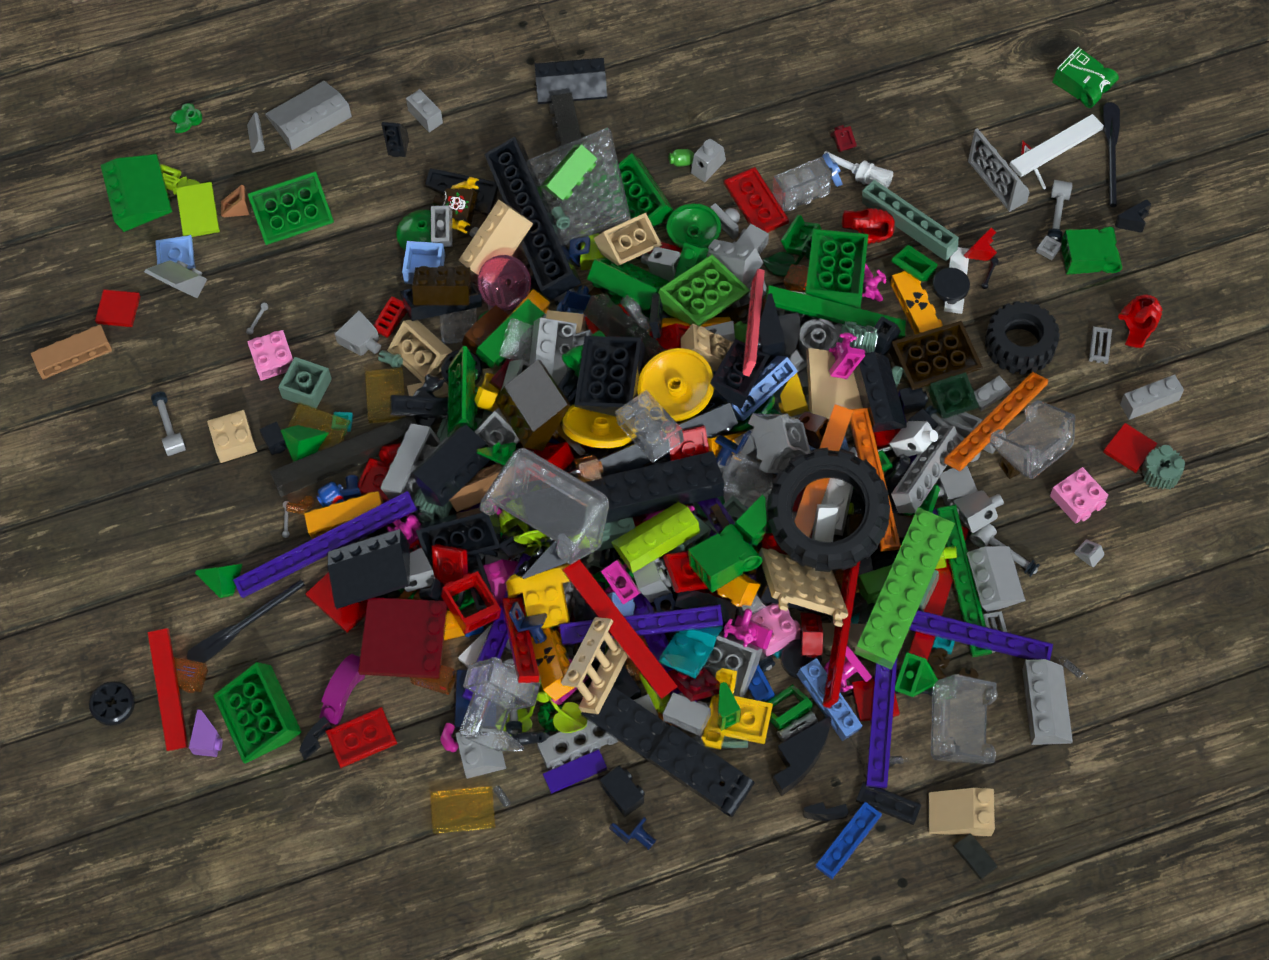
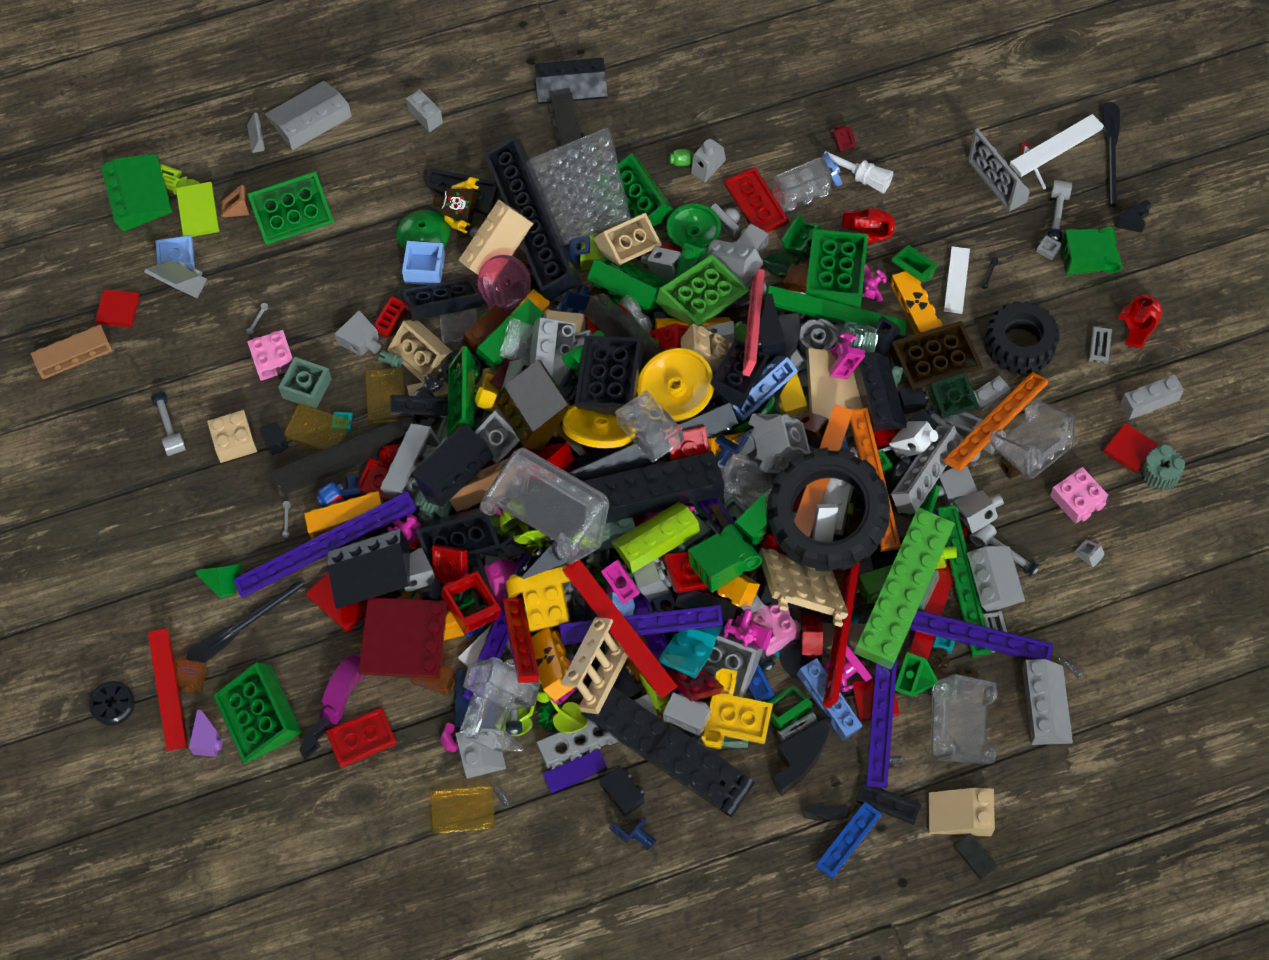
green plate [170,103,202,133] -> none
green slope [281,425,329,465] -> none
clear orange arm [286,496,314,514] -> none
black slope [382,122,409,157] -> none
dark brown brick [412,266,471,305] -> none
light grey brick [431,205,452,247] -> none
green piece [477,442,516,468] -> none
dark blue bracket [509,602,547,644] -> none
black arm [509,729,550,746] -> none
slope [541,144,597,200] -> none
sand green pin [551,206,570,229] -> none
clear orange brick [575,455,603,483] -> none
black tile [650,293,663,339] -> none
green tile [717,682,741,731] -> none
sand green brick [862,180,959,261] -> none
black tile [932,268,970,305] -> none
red slope [963,227,997,261] -> none
green piece [1052,47,1119,108] -> none

